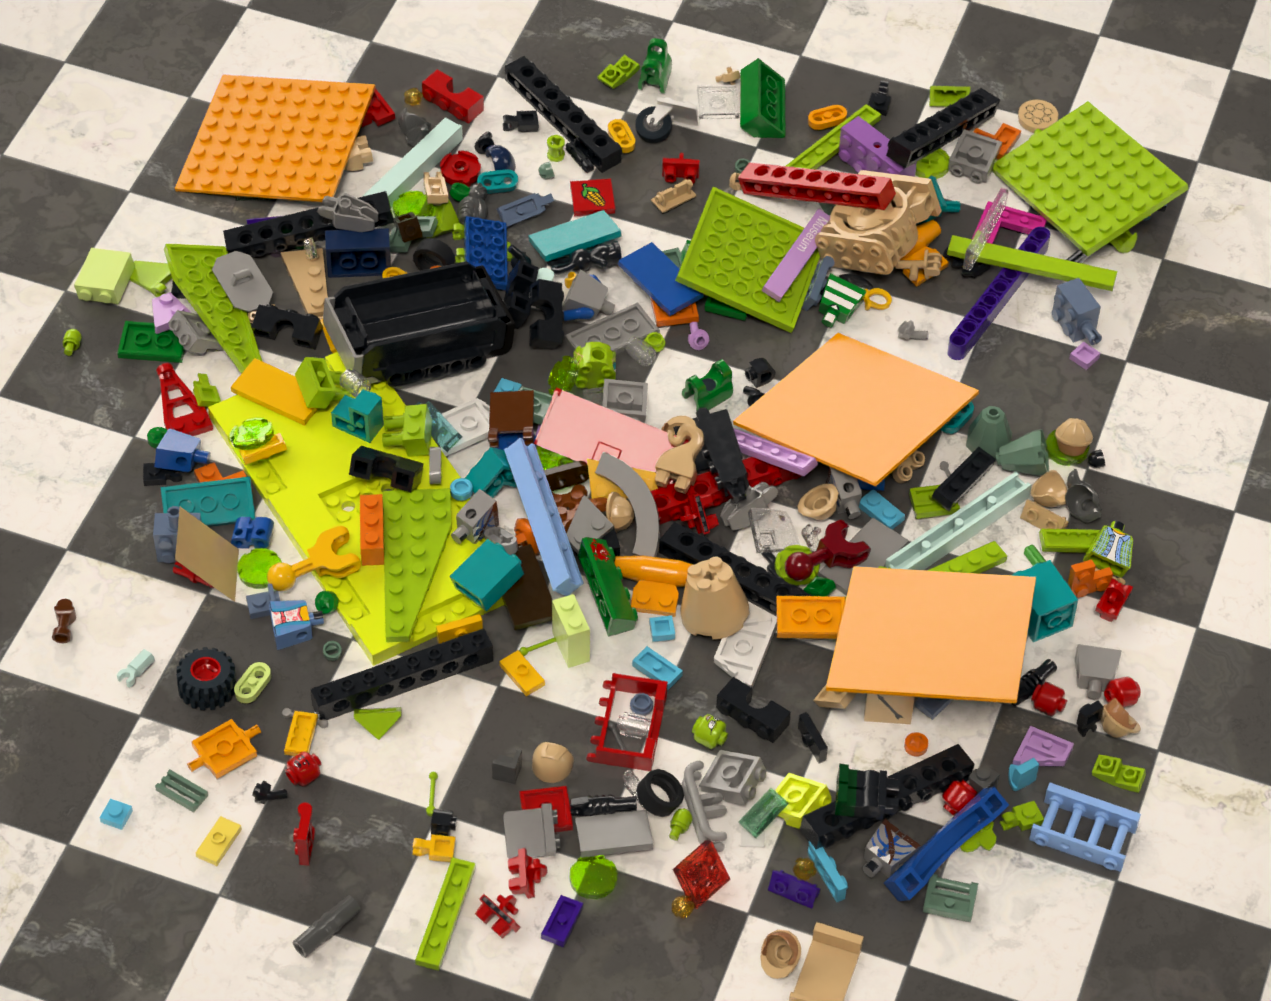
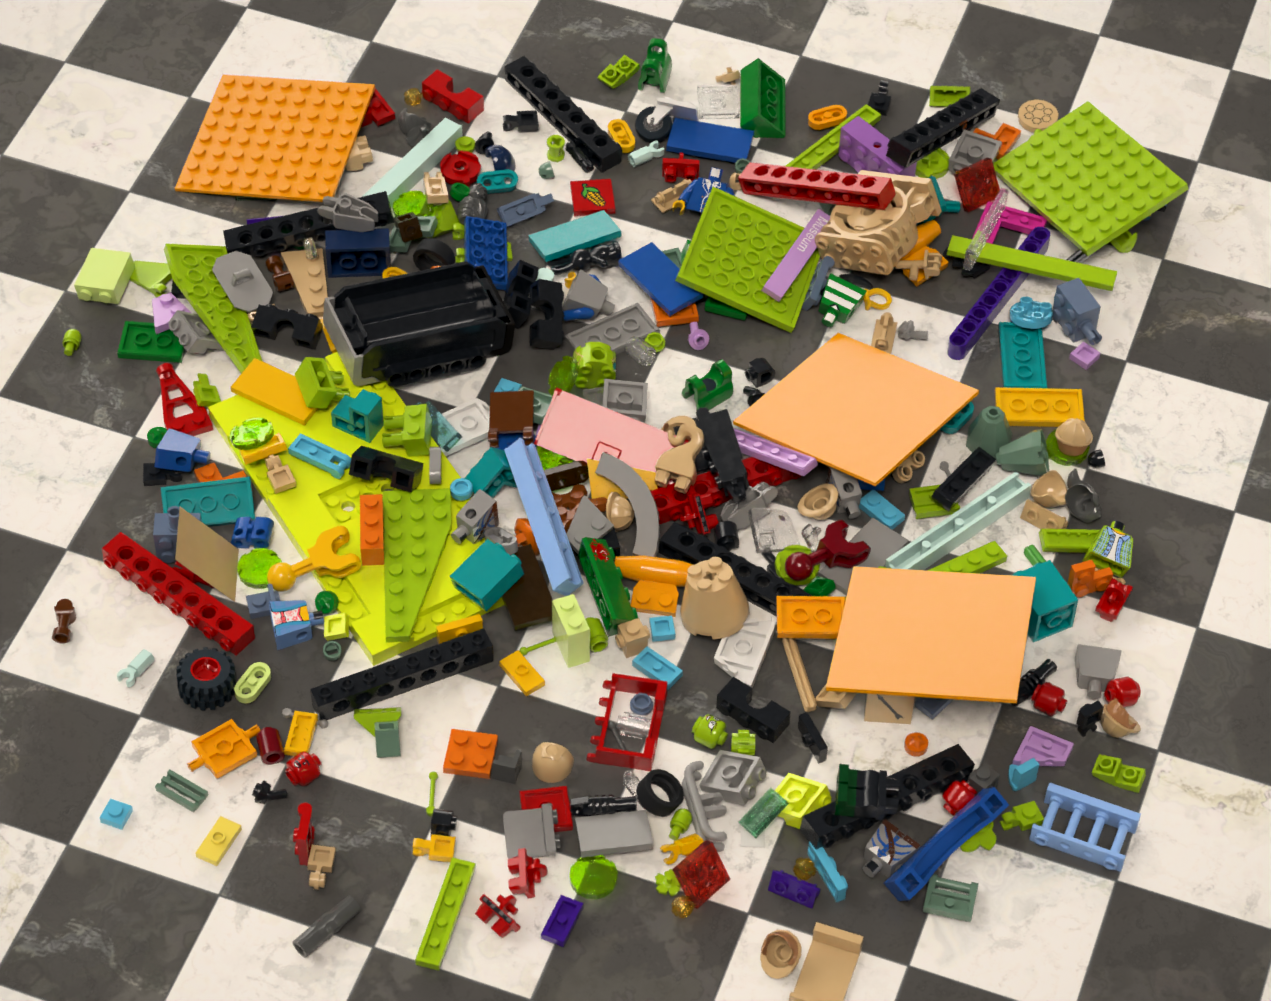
clear brick [340,369,371,397] -> none
black plate [508,244,531,268] -> none
none -> red brick [102,532,255,656]
none -> dark red brick [256,727,285,765]
none -> reddish brown leg [265,255,294,292]
none -> tan plate [265,454,296,494]
none -> medium azure plate [288,433,351,479]
none -> tan plate [308,845,336,890]
none -> neon yellow plate [324,613,349,641]
none -> sand green brick [375,721,401,758]
none -> orange plate [443,729,498,779]
none -> lime plate [455,136,475,153]
none -> lime brick [585,617,608,652]
none -> tan brick [615,618,650,658]
none -> light aqua bar [628,141,664,167]
none -> lime plant [655,869,684,896]
none -> yellow plate [660,833,705,864]
none -> blue tile [666,117,754,163]
none -> blue torso [672,167,735,215]
none -> black plate [714,521,739,551]
none -> lime gear [731,730,755,756]
none -> tan axle [782,638,817,712]
none -> tan hinge [871,312,898,354]
none -> clear red plate [954,158,1002,212]
none -> yellow tile [995,387,1085,427]
none -> teal tile [998,322,1047,388]
none -> medium azure tile [1010,297,1053,329]

